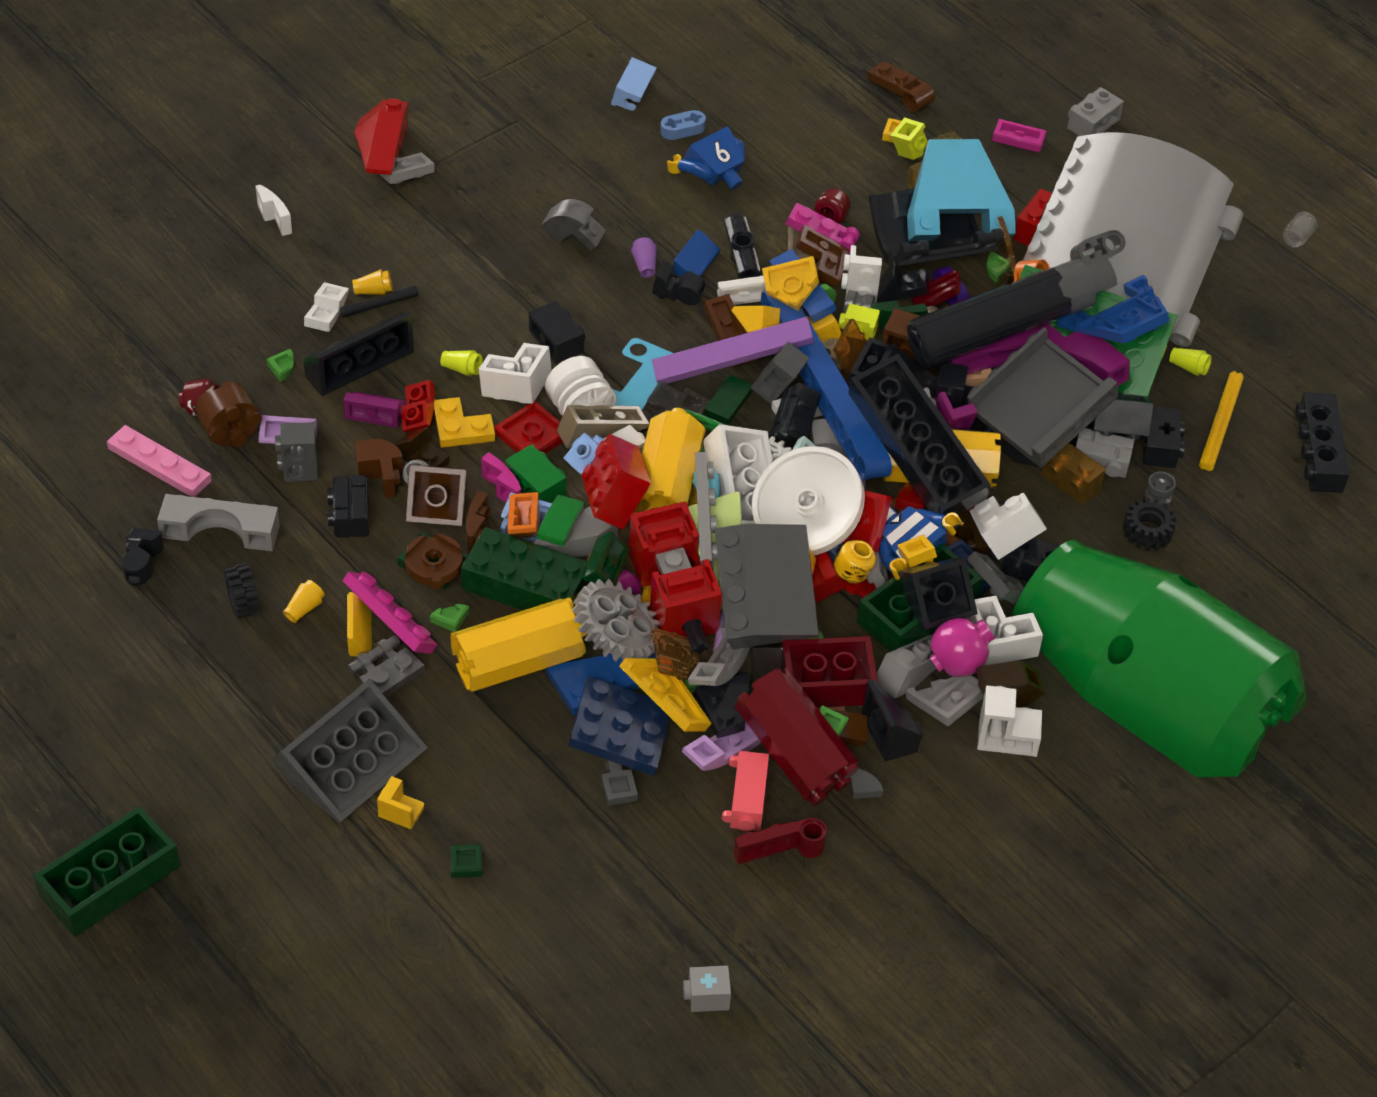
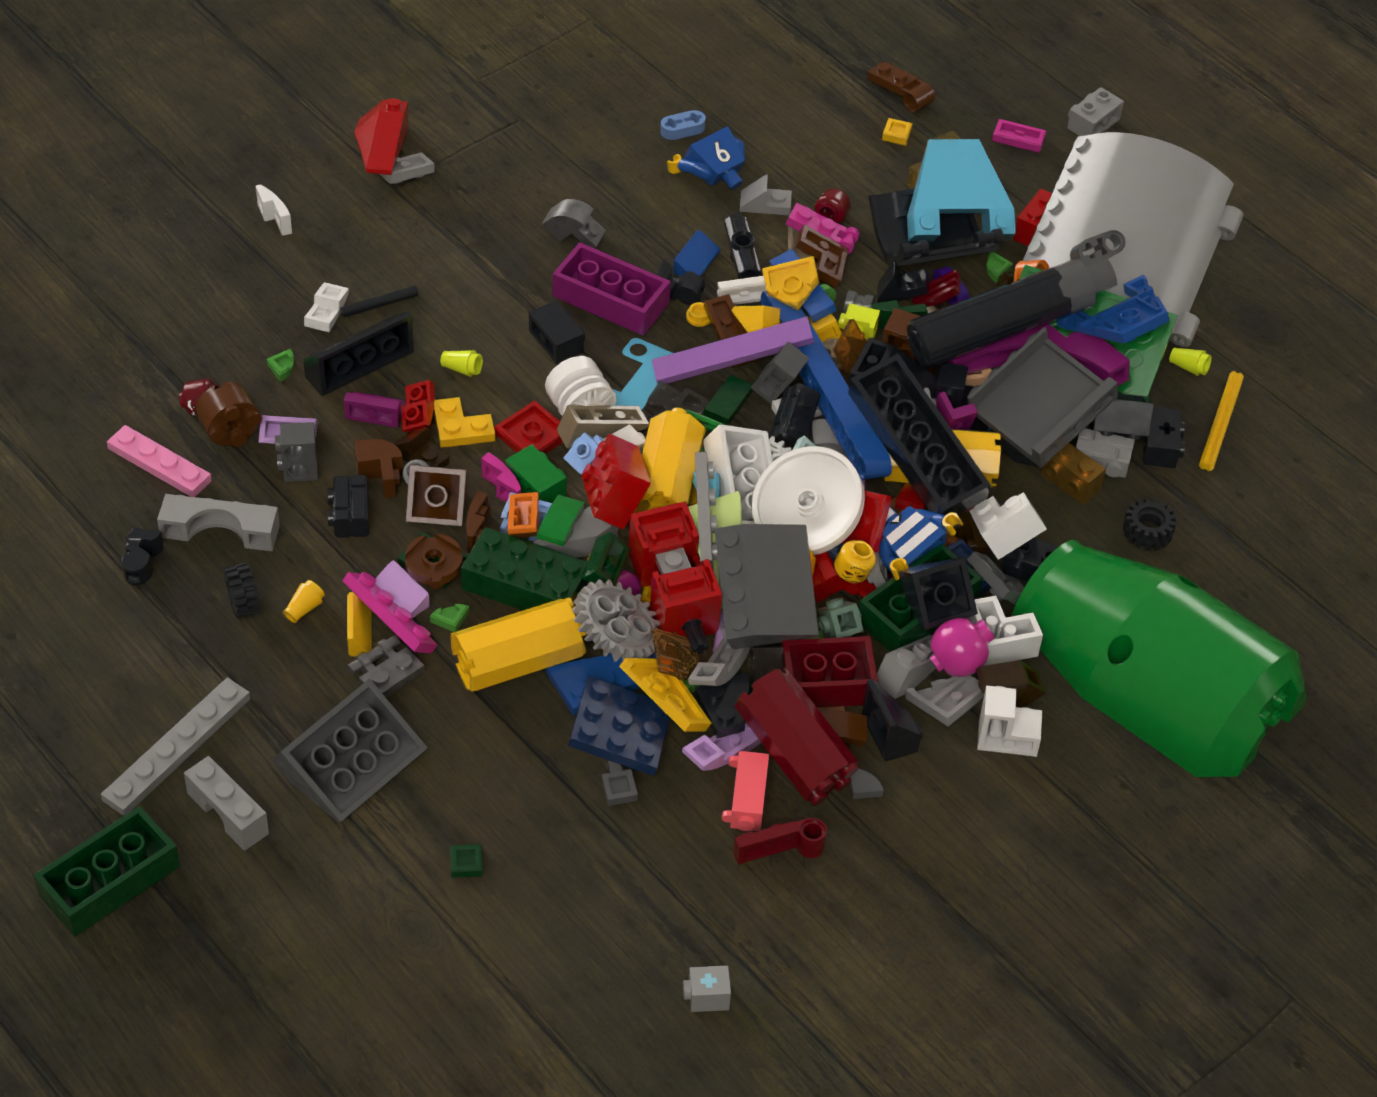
yellow cone [352,269,393,295] -> none
yellow panel [377,776,424,829] -> none
white brick [479,343,552,404] -> none
light blue hinge [611,57,657,110] -> none
medium lavender cone [631,238,657,278] -> none
bright green tile [820,705,849,737] -> none
white bracket [841,245,882,303] -> none
neon yellow brick [891,118,928,160] -> none
yellow tile [897,534,937,568] -> none
clear orange piece [997,216,1016,276] -> none
dark grey wheel [1144,471,1176,508] -> none
clear brick [1283,211,1318,248] -> none
black brick [1295,392,1349,493] -> none
none -> light grey plate [101,677,250,816]
none -> light grey arch [184,756,269,851]
none -> lavender slope [375,560,430,619]
none -> magenta brick [552,242,671,336]
none -> yellow plate [686,302,710,327]
none -> light grey slope [740,175,792,215]
none -> sand green brick [817,598,864,638]

